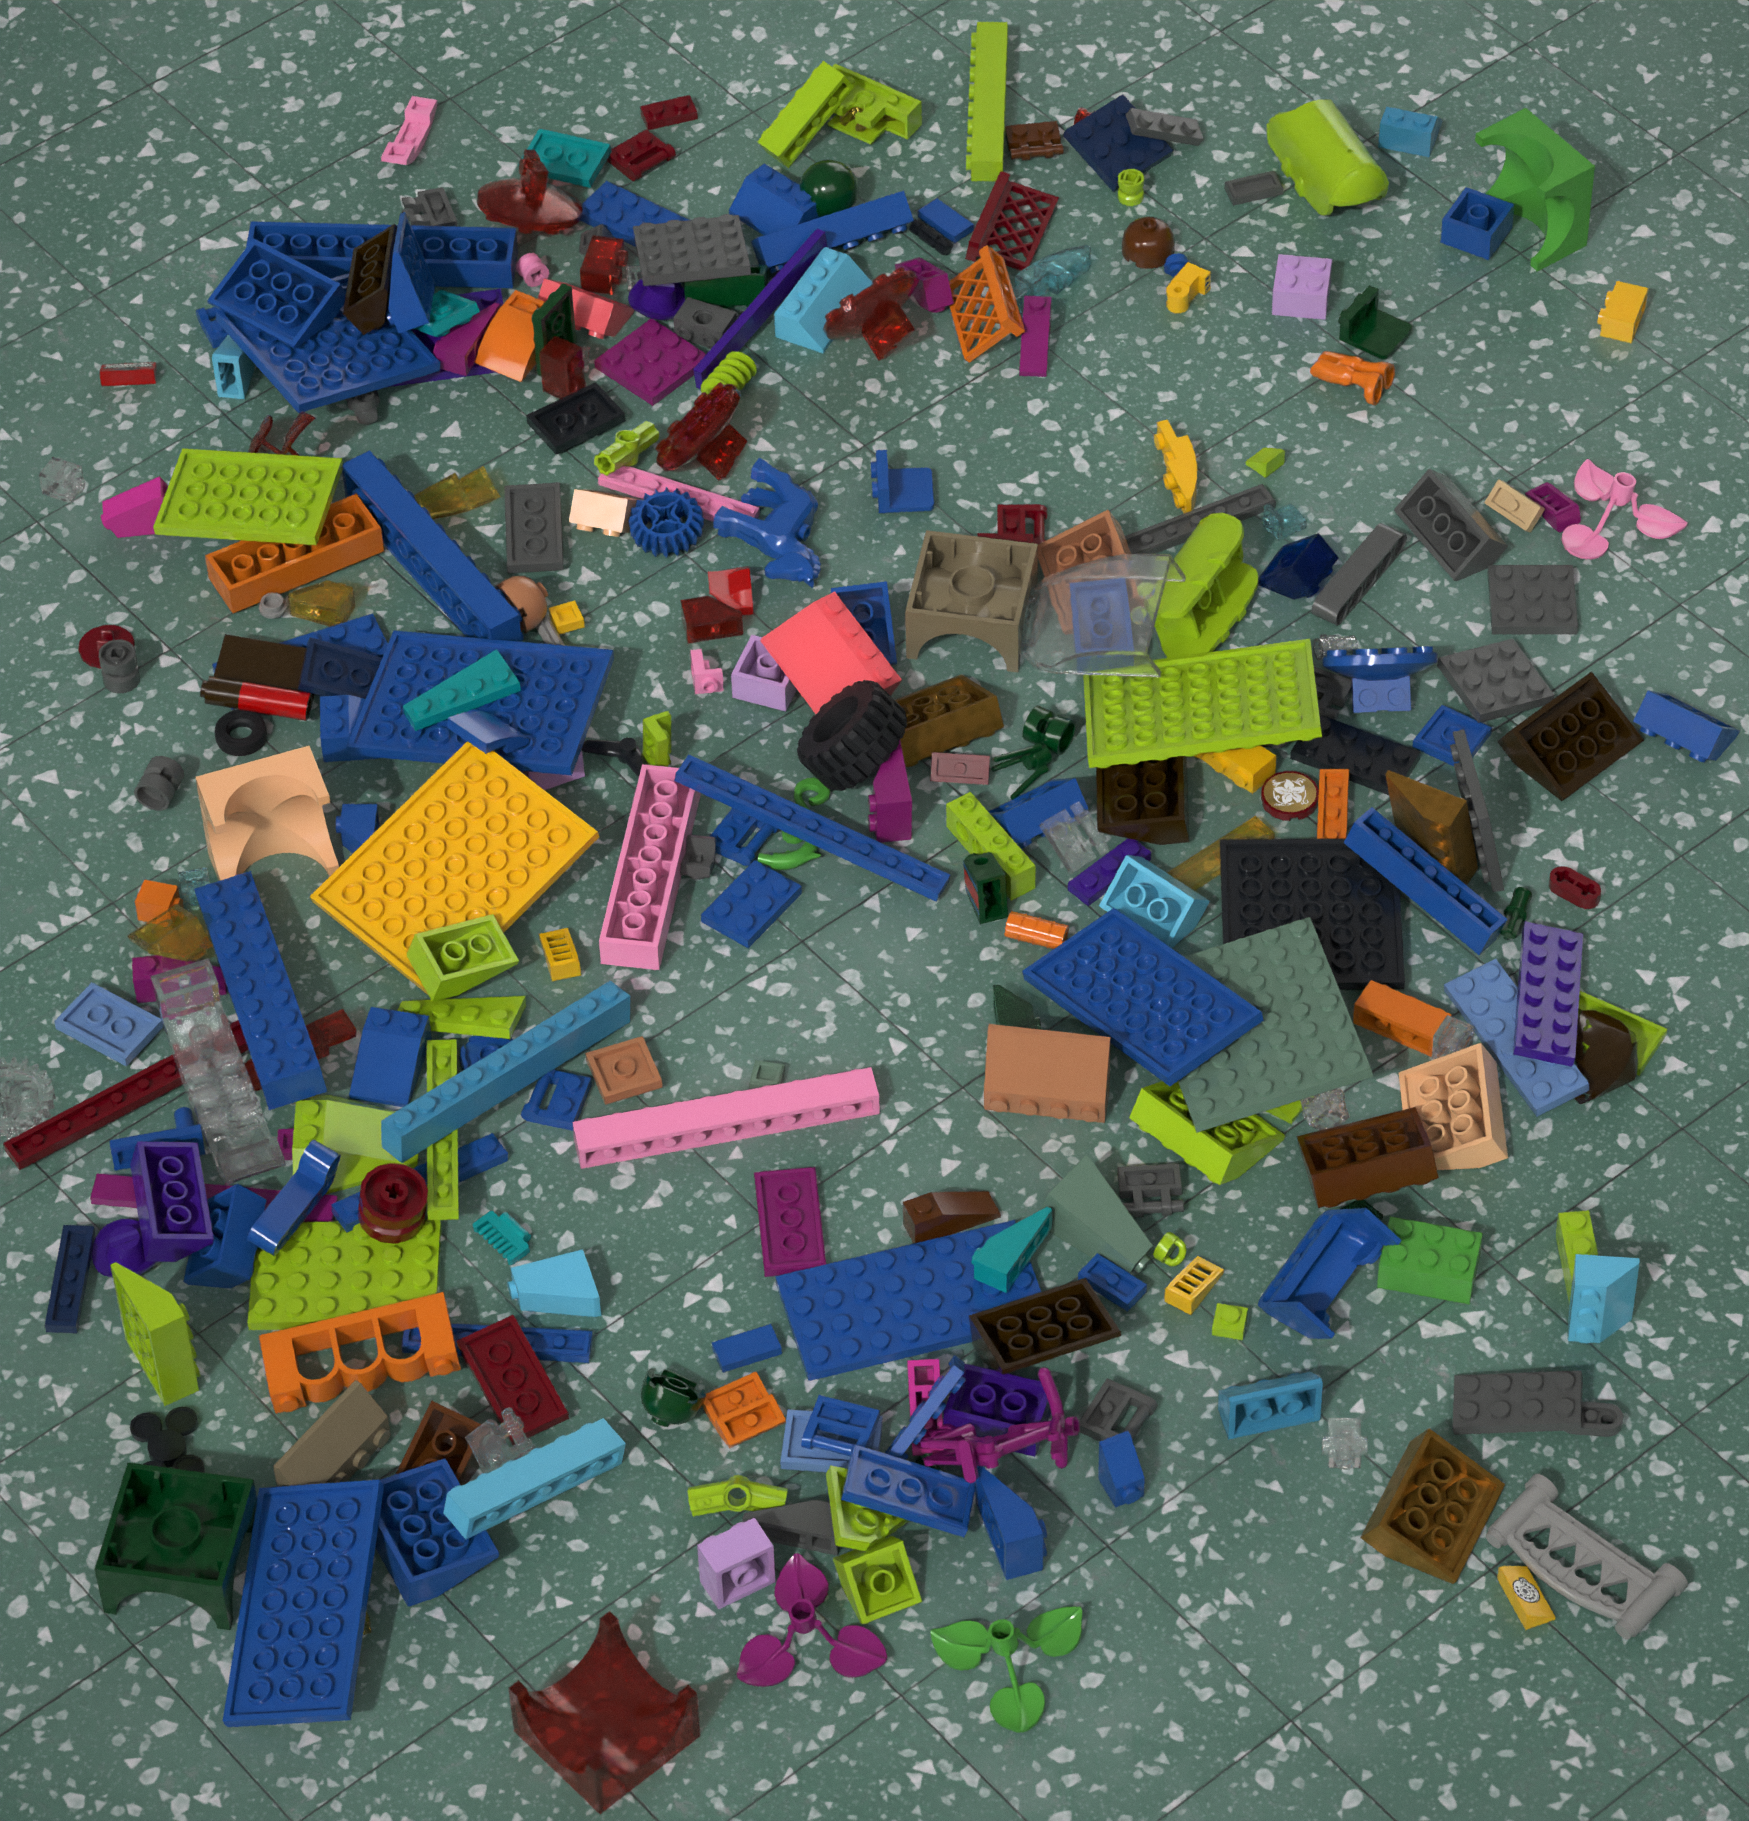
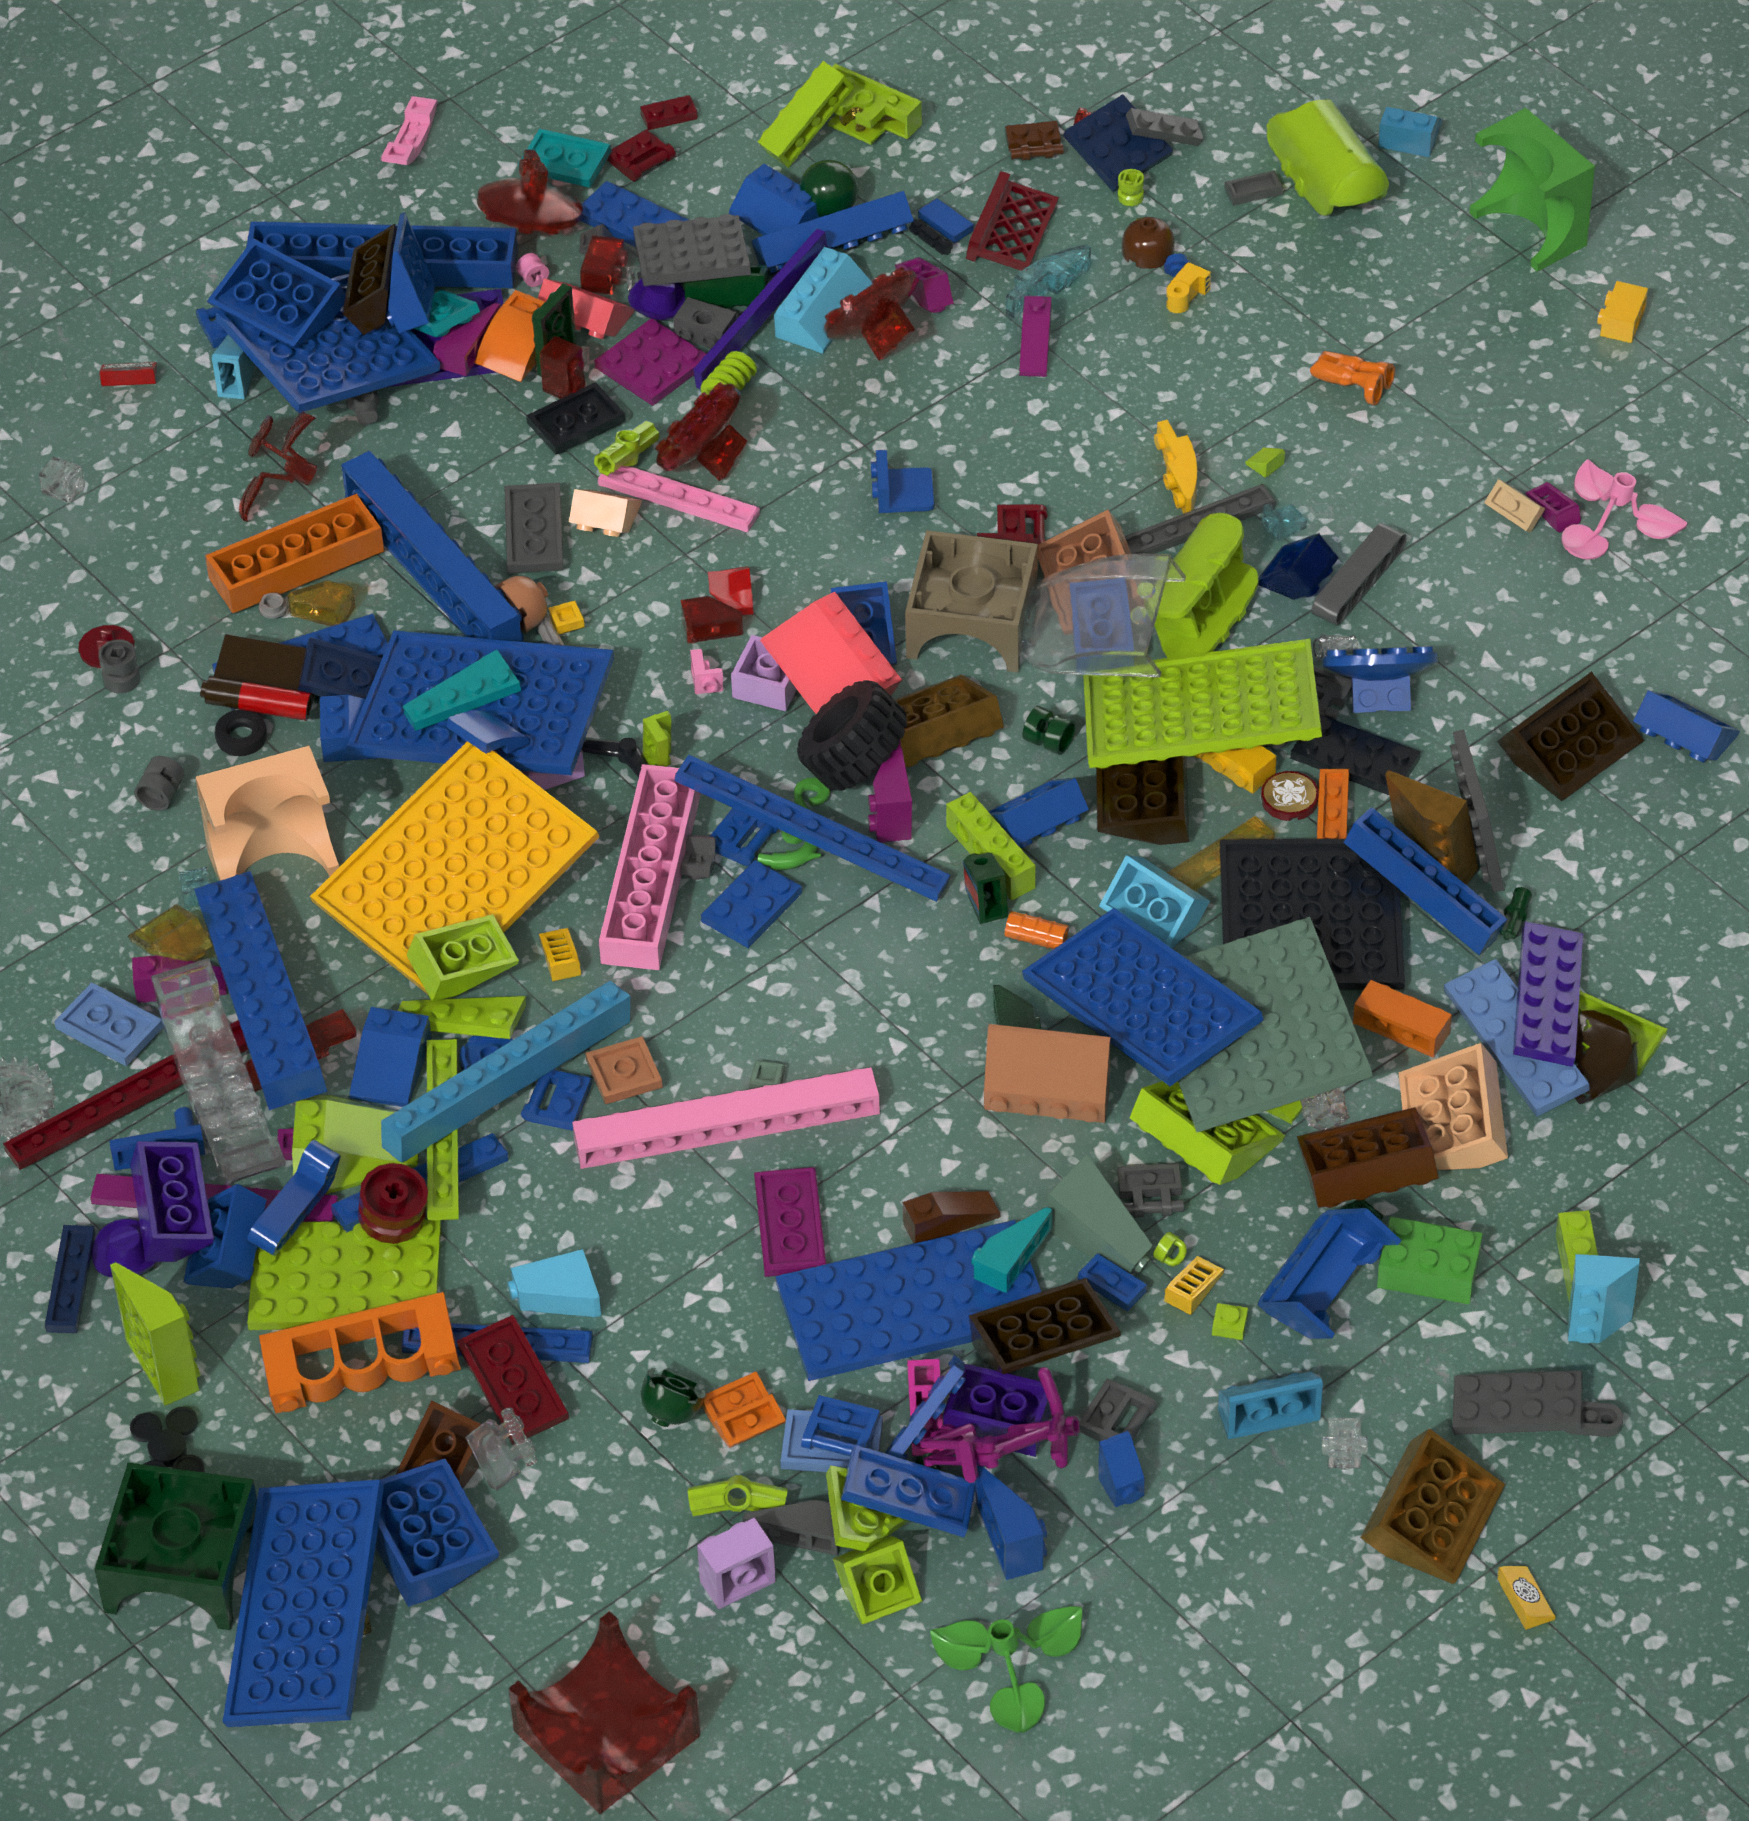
dark pink slope [101,476,168,538] -> none
orange brick [135,880,183,927] -> none
lime plate [153,448,343,545] -> none
dark tan slope [273,1380,391,1487] -> none
blue slope [336,804,380,853] -> none
dark grey plate [402,187,457,227] -> none
clear yellow slope [414,466,500,519] -> none
medium azure brick [444,1418,626,1539] -> none
teal piece [472,1211,531,1265] -> none
blue gear [628,487,704,558] -> none
blue tile [712,1324,782,1373] -> none
blue animal [713,458,821,588] -> none
magenta plant [736,1553,887,1687] -> none
plate [930,752,991,785] -> none
orange fence [949,245,1025,363] -> none
lime brick [966,22,1008,182] -> none
dark green plant [991,743,1052,799] -> none
clear plate [1039,801,1111,875] -> none
dark purple plate [1068,839,1151,906] -> none
lavender brick [1272,254,1332,320] -> none
dark green bracket [1338,285,1412,360] -> none
dark grey slope [1394,468,1508,581] -> none
blue tile [1412,705,1492,766] -> none
clear brick [1432,1015,1474,1059] -> none
dark grey plate [1437,638,1555,723] -> none
blue brick [1441,187,1514,260] -> none
light grey piece [1486,1474,1688,1640] -> none
dark grey plate [1487,565,1578,634] -> none
dark red beam [1549,866,1601,909] -> none

